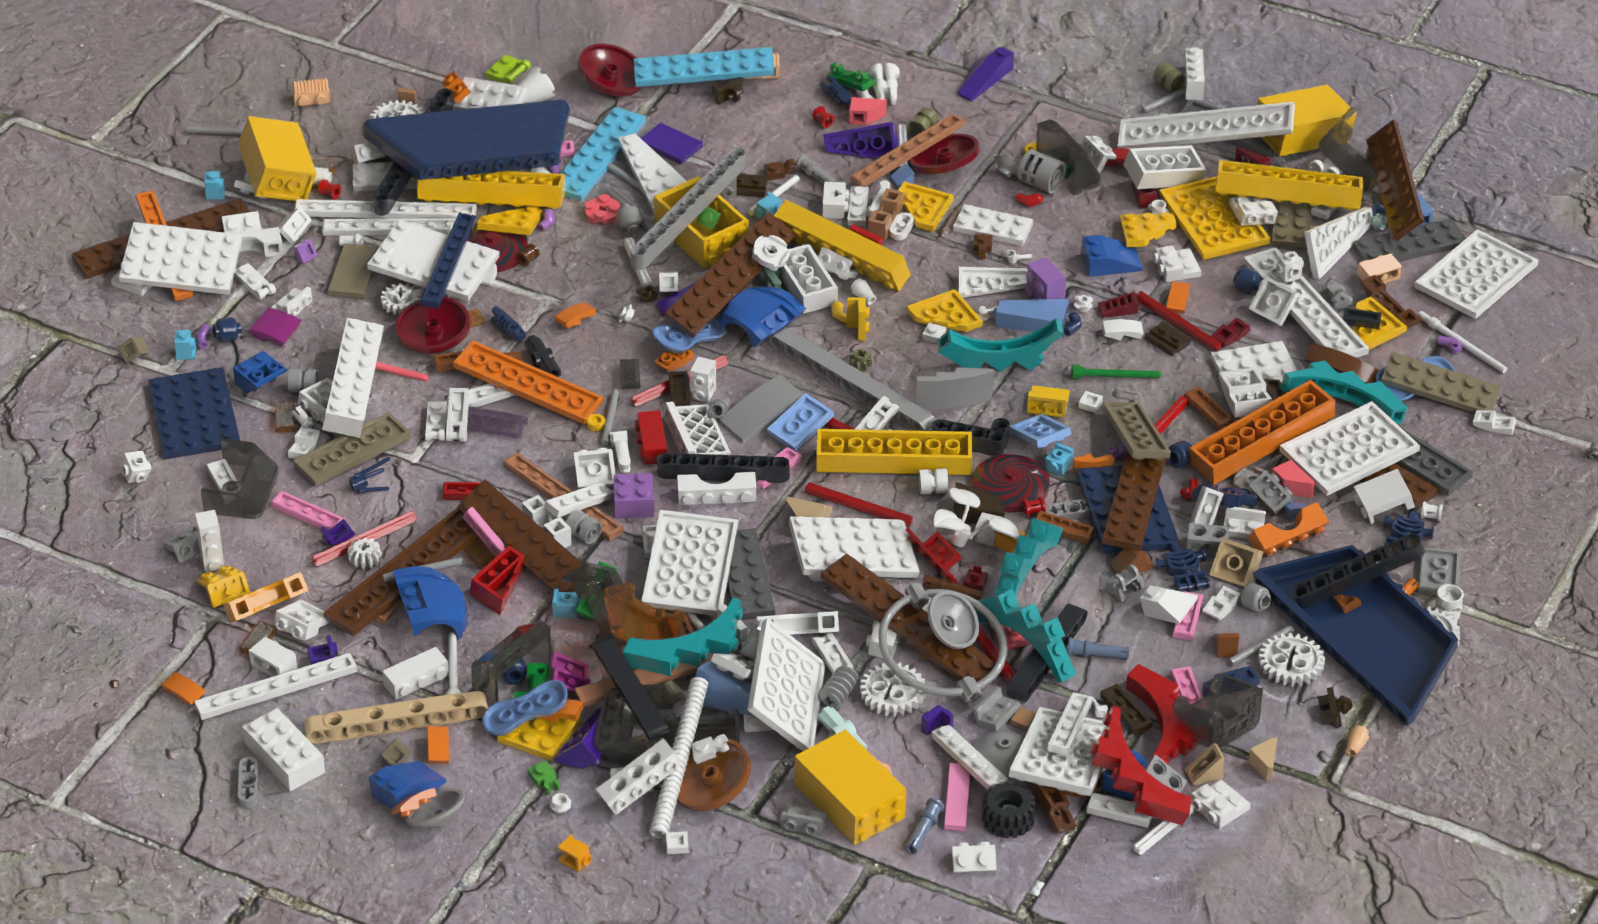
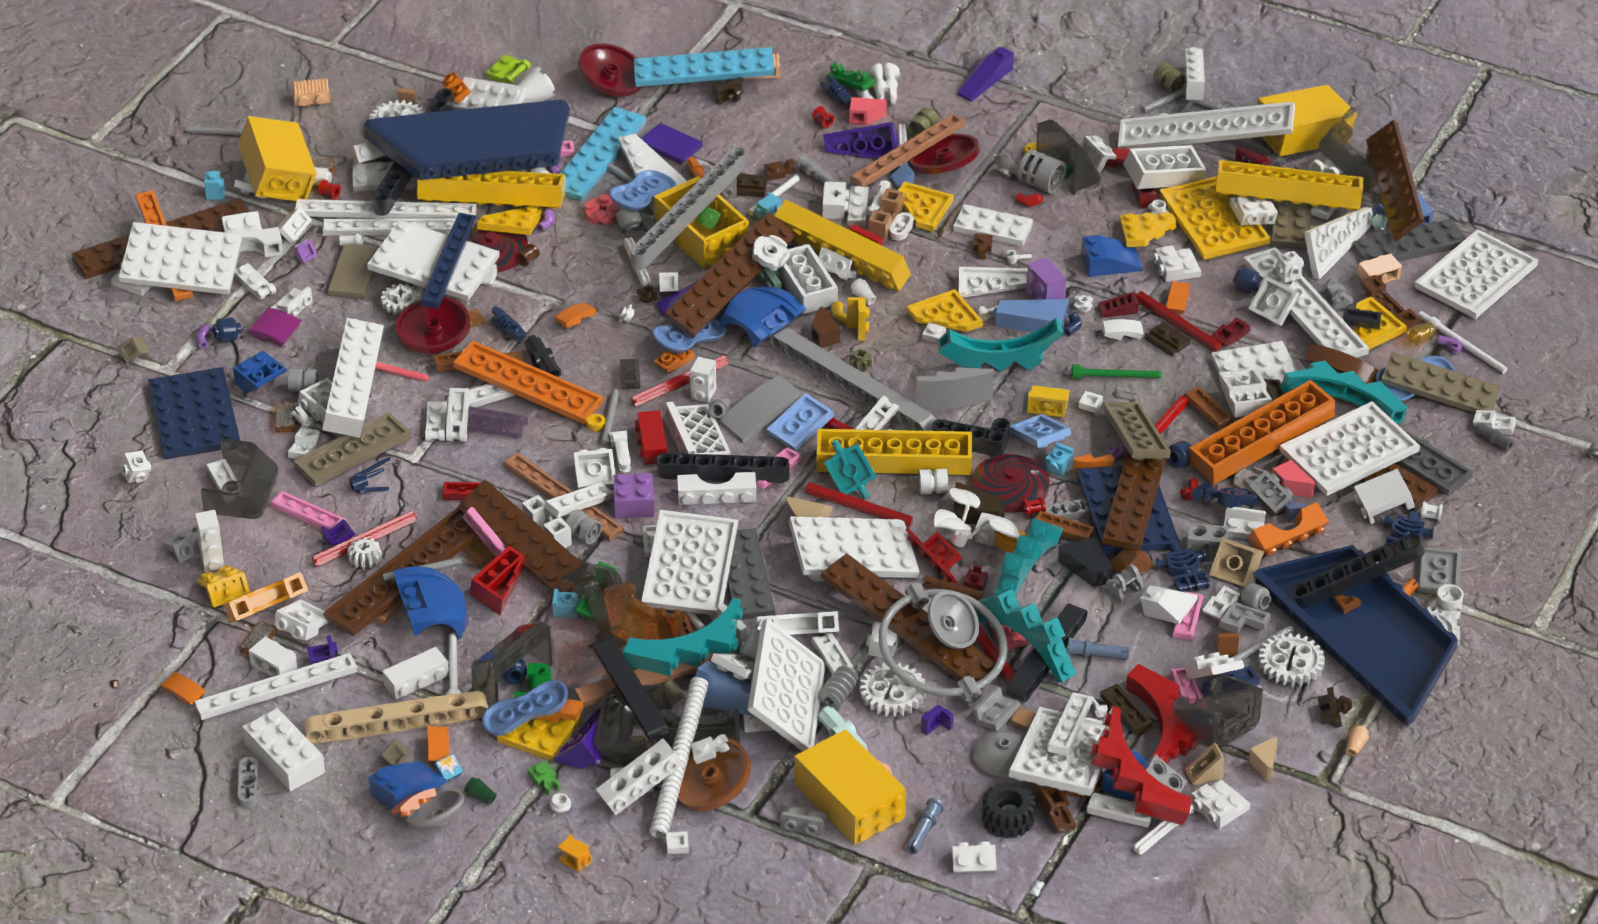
medium azure brick [174,330,197,360] -> none
magenta slope [549,652,591,695] -> none
dark brown plate [668,371,691,407] -> none
white plate [932,725,1007,791] -> none
bright pink tile [944,763,970,831] -> none
white slope [1189,486,1224,525] -> none
none -> tile [434,754,464,781]
none -> dark green cone [464,777,497,804]
none -> medium blue plate [609,170,676,211]
none -> orange axle [686,157,705,178]
none -> reddish brown slope [811,306,841,348]
none -> teal plate [824,439,877,500]
none -> black slope [1058,537,1113,587]
none -> white plate [1184,652,1244,679]
none -> light grey plate [1219,602,1271,633]
none -> clear yellow brick [1407,322,1436,346]
none -> dark grey pin [1476,423,1514,451]

